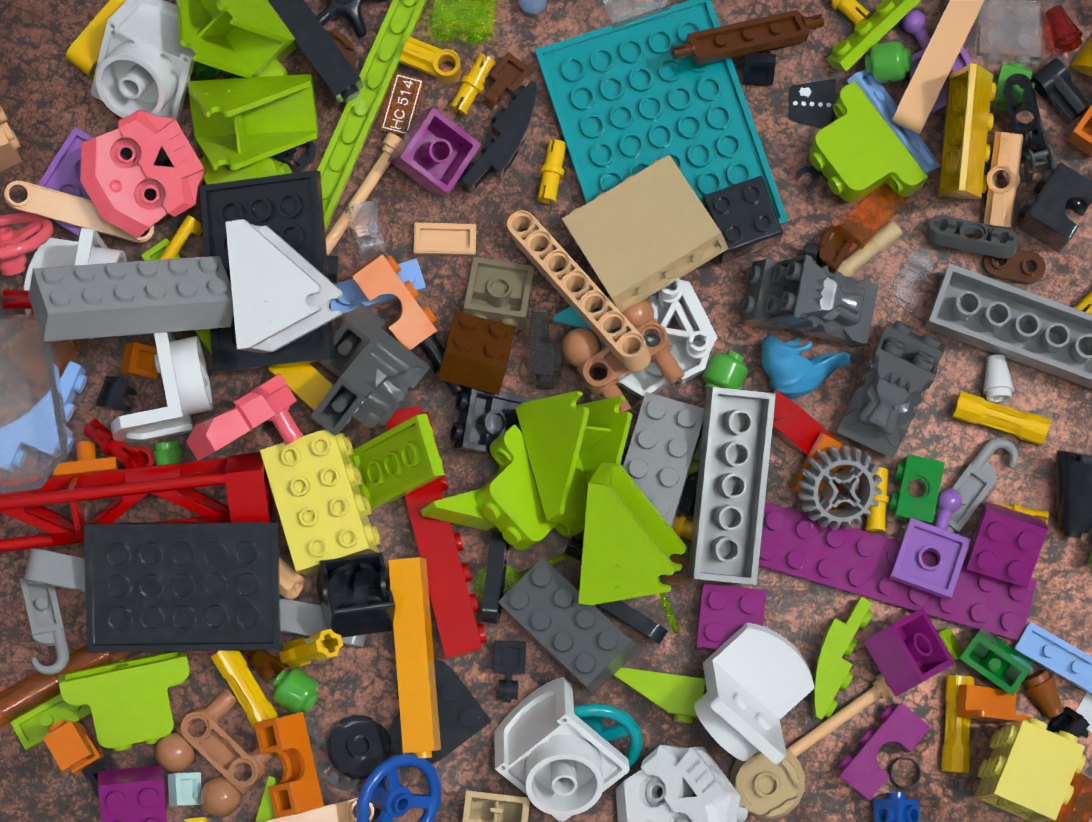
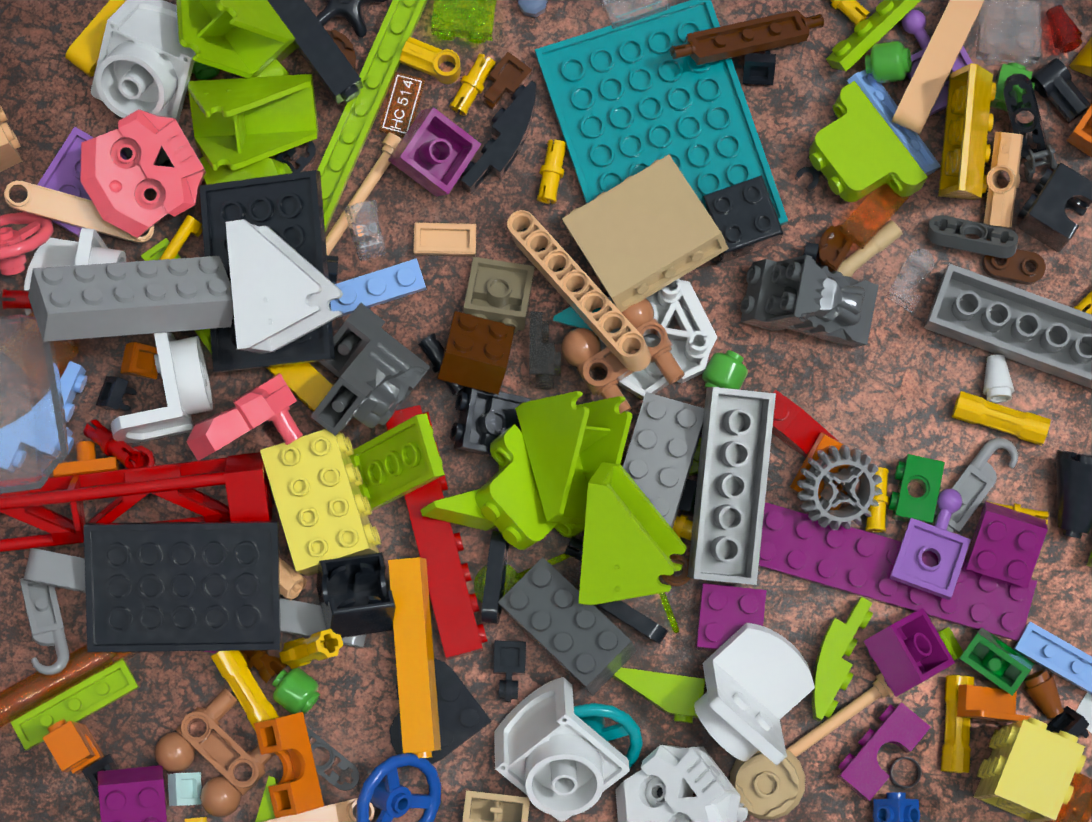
lime brick [58,651,189,751] -> none
bright green cone [151,441,183,465] -> none
black tile [327,715,391,779] -> none
orange arch [351,252,438,350] -> none
dark azure piece [761,335,852,399] -> none
black sticker [789,79,836,129] -> none
dark grey brick [836,320,945,459] -> none

